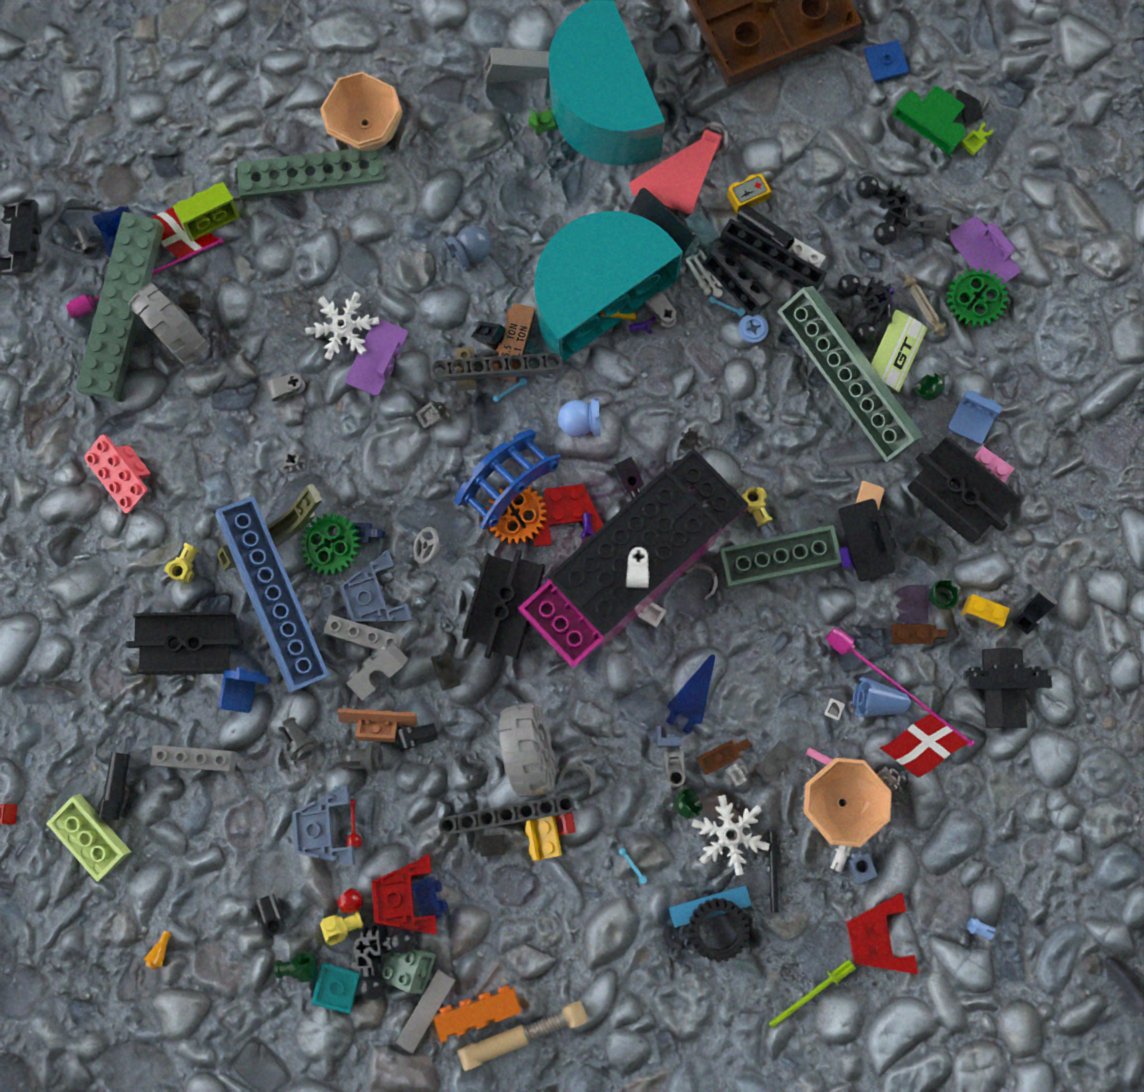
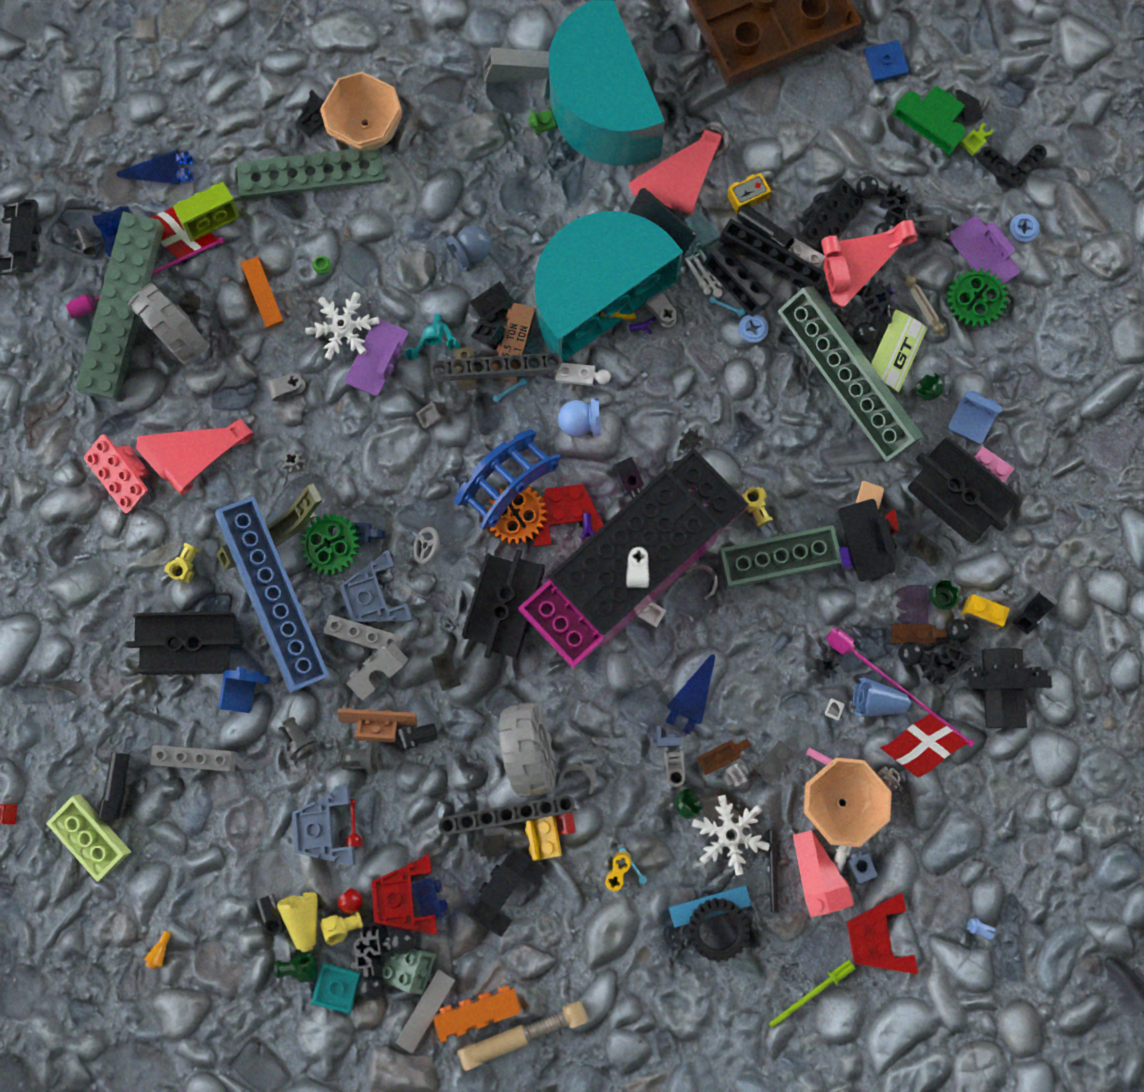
none -> clear blue flag [116,150,193,185]
none -> coral panel [136,419,254,495]
none -> orange tile [241,256,284,329]
none -> light yellow cone [277,892,318,952]
none -> black wing [296,90,325,138]
none -> bright green plate [313,256,331,274]
none -> teal piece [404,313,461,361]
none -> black bracket [468,846,547,938]
none -> black bracket [469,281,514,321]
none -> white plate [556,363,611,386]
none -> yellow axle [605,851,632,891]
none -> coral wedge [793,830,854,917]
none -> black bracket [800,178,864,255]
none -> black gear [814,654,839,679]
none -> coral panel [821,220,918,308]
none -> red slope [885,509,899,535]
none -> black piece [898,619,972,685]
none -> black beam [977,144,1047,188]
none -> light blue gear [1009,214,1040,243]

